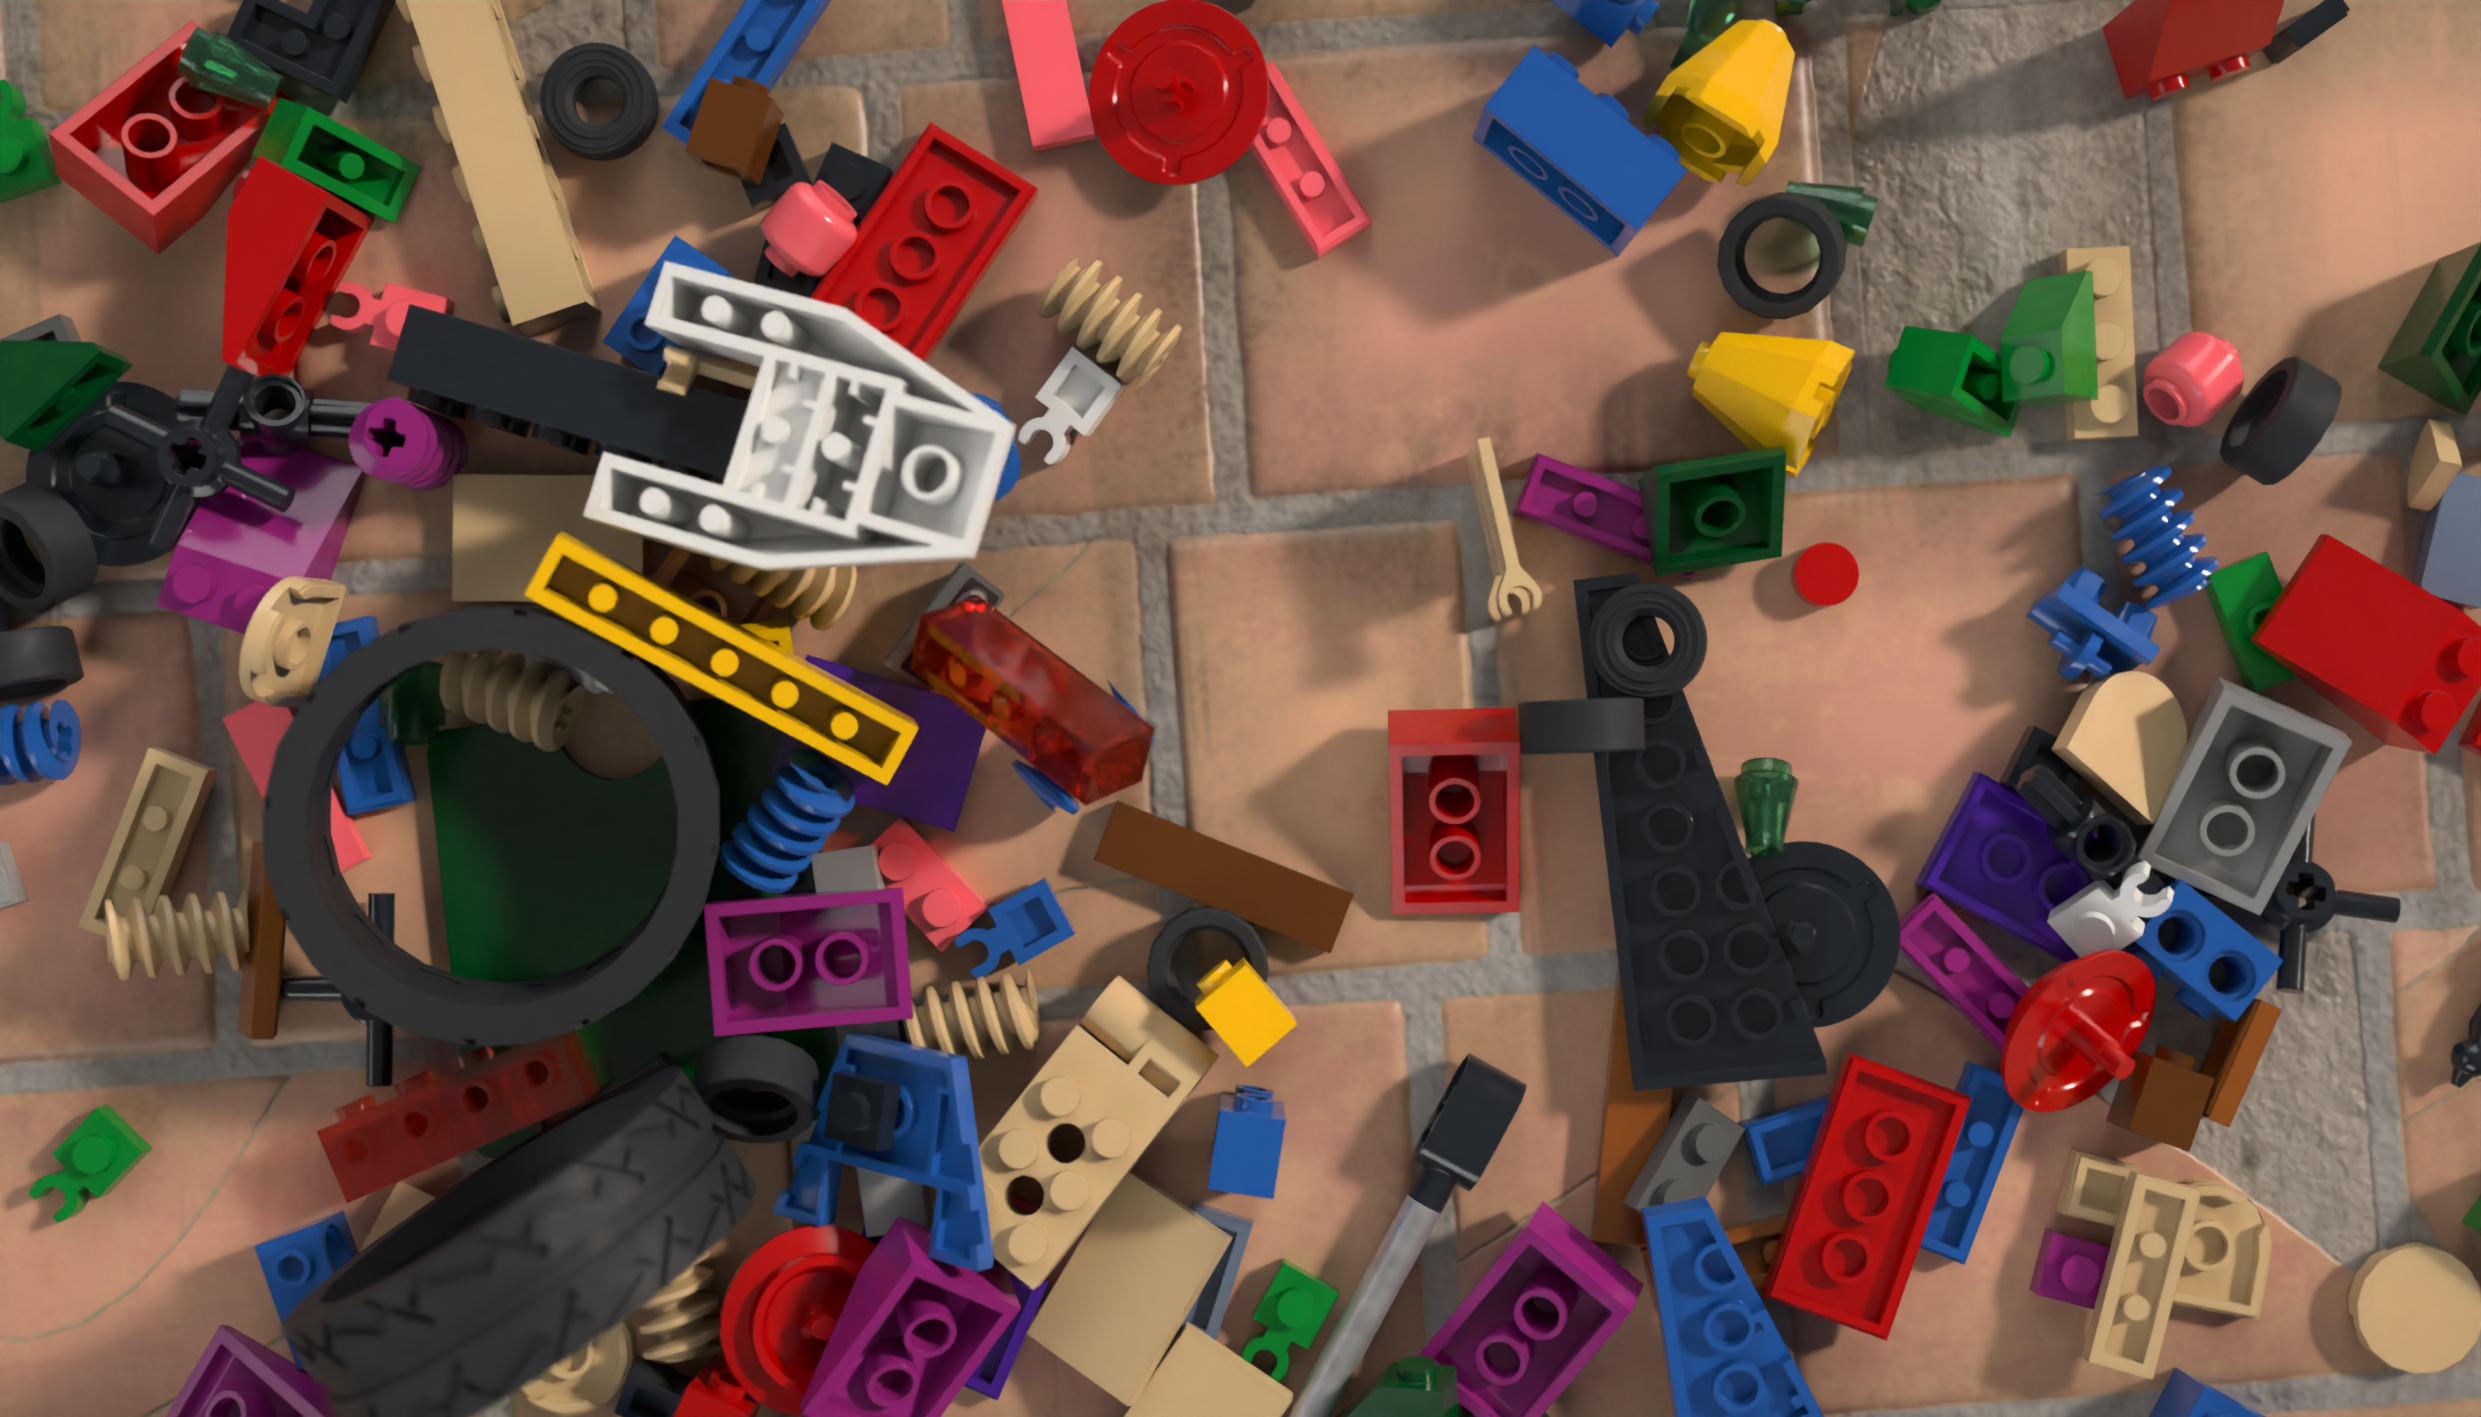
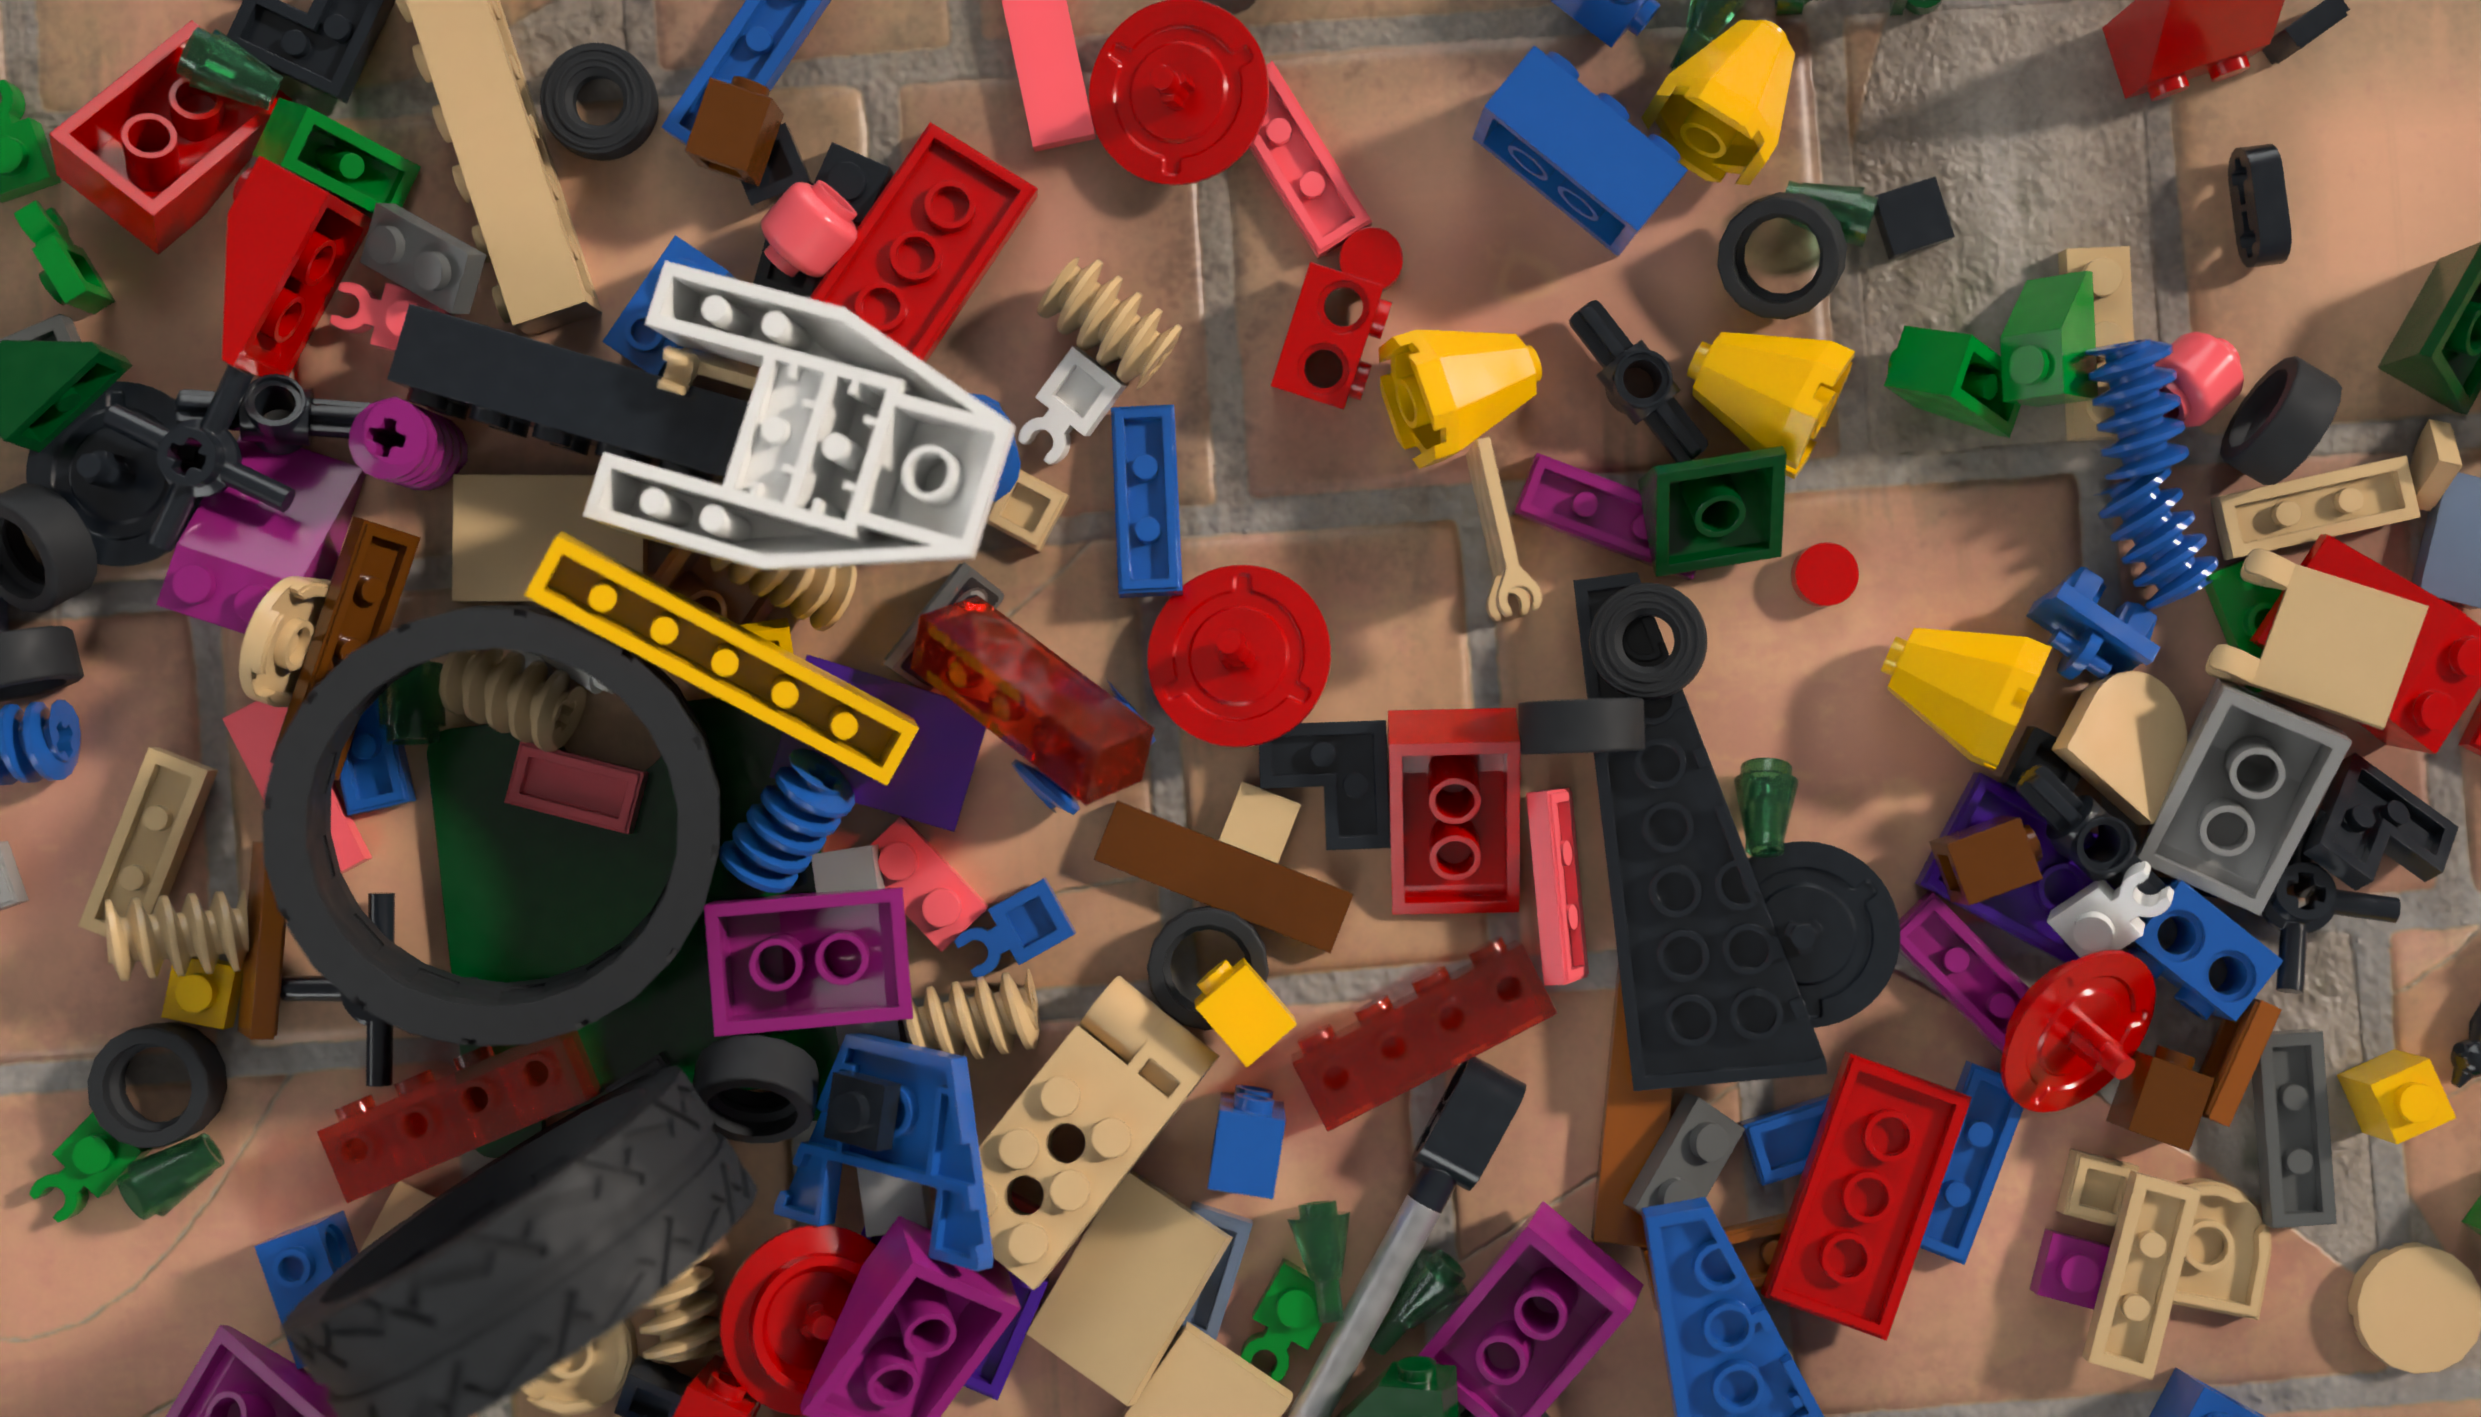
none -> green plate [14,200,116,314]
none -> black tyre [87,1022,227,1148]
none -> clear green cone [117,1133,225,1220]
none -> yellow plate [161,956,243,1030]
none -> reddish brown tile [270,516,421,780]
none -> dark grey plate [360,203,486,314]
none -> coral tile [504,741,649,834]
none -> tan tile [986,469,1070,552]
none -> blue tile [1111,404,1183,598]
none -> red piece [1147,565,1331,748]
none -> tan tile [1219,781,1301,863]
none -> black plate [1259,720,1391,850]
none -> red brick [1271,262,1392,410]
none -> clear green cone [1287,1200,1350,1323]
none -> clear red brick [1291,936,1558,1132]
none -> red tile [1340,227,1403,291]
none -> clear green cone [1369,1249,1467,1356]
none -> yellow cone [1378,329,1542,469]
none -> coral tile [1526,788,1589,986]
none -> black axle [1569,300,1708,463]
none -> black tile [1870,176,1955,260]
none -> yellow cone [1881,628,2052,771]
none -> reddish brown brick [1929,816,2043,906]
none -> blue piece [2084,339,2189,480]
none -> tan flag [2205,548,2429,730]
none -> tan plate [2210,455,2421,560]
none -> black beam [2228,144,2292,267]
none -> dark grey plate [2252,1029,2337,1228]
none -> black plate [2303,752,2459,891]
none -> yellow brick [2337,1049,2456,1144]

